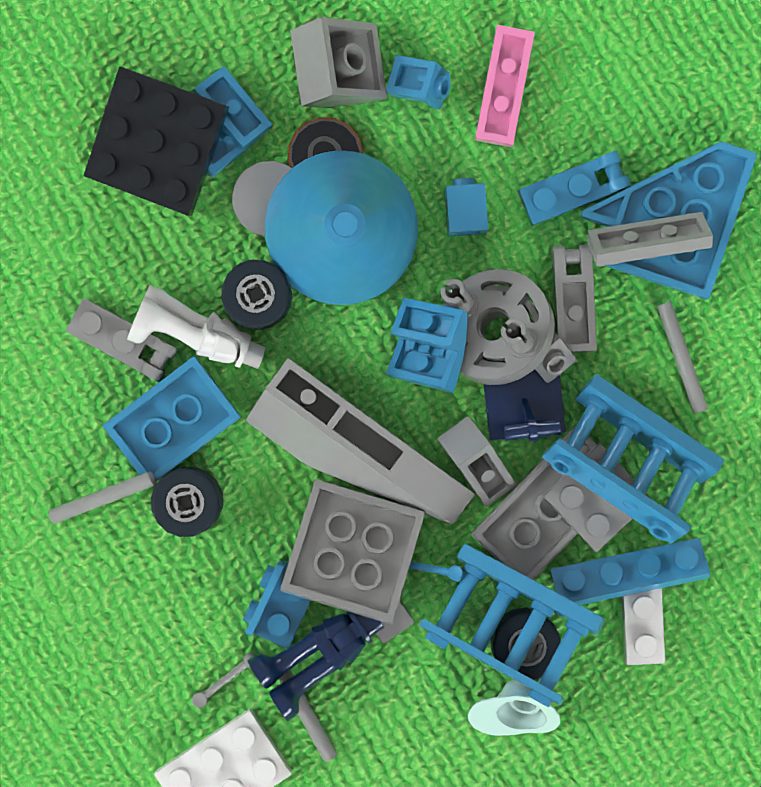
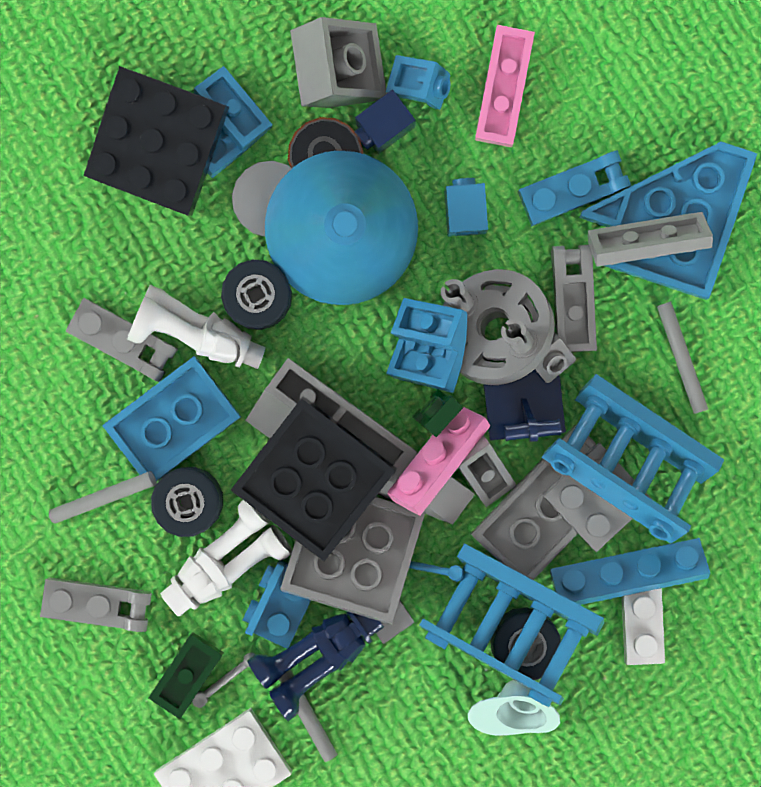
none -> light grey plate [40,577,152,632]
none -> dark green plate [148,632,224,719]
none -> white piece [160,500,292,616]
none -> black plate [231,396,397,562]
none -> dark blue brick [354,89,416,155]
none -> bright pink plate [387,407,490,516]
none -> dark green plate [412,389,464,437]

